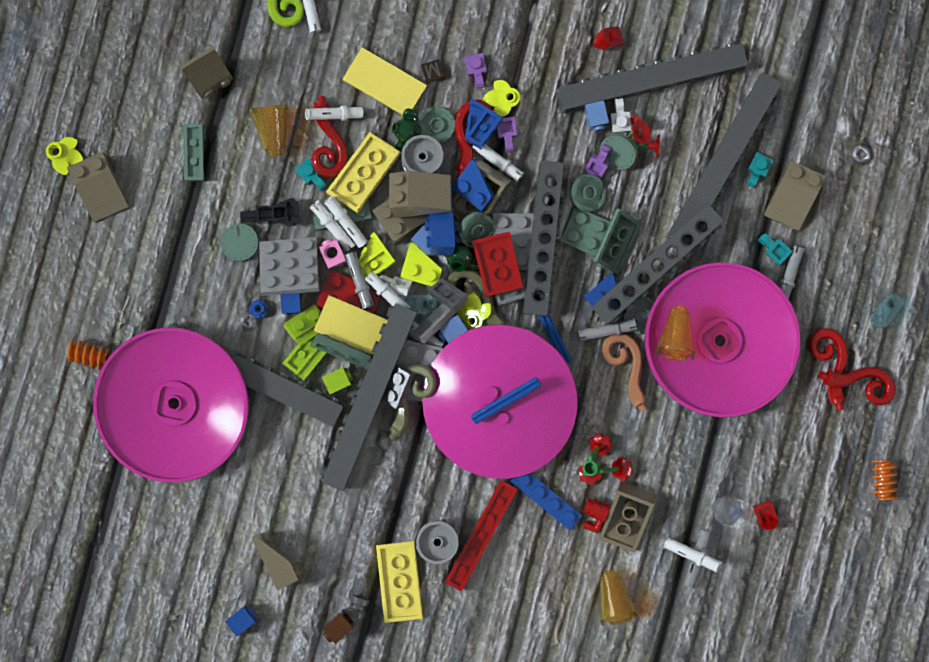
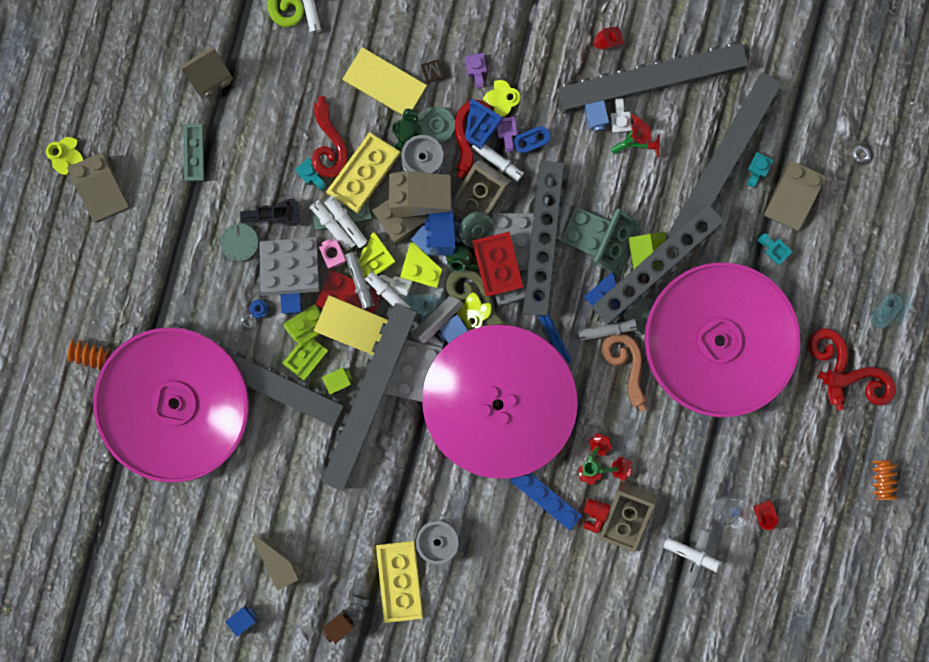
clear yellow cone [250,104,288,157] -> none
white pin [305,105,363,121] -> none
sand green plate [311,334,371,368] -> none
flat silver plate [382,365,414,409] -> none
olive plant [389,364,437,440] -> none
flat silver plate [428,278,469,312] -> none
red plate [445,480,518,592] -> none
blue wing [451,158,494,211] -> none
blue axle [471,377,541,424] -> none
sand green tile [570,173,606,212] -> none
medium lavender plate [584,144,611,179] -> none
sand green tile [599,133,638,170] -> none
clear yellow cone [600,570,639,626] -> none
clear yellow cone [655,305,695,361] -> none
light grey pin [780,246,805,300] -> none
none -> blue plate [514,126,550,154]
none -> lime slope [628,232,669,275]

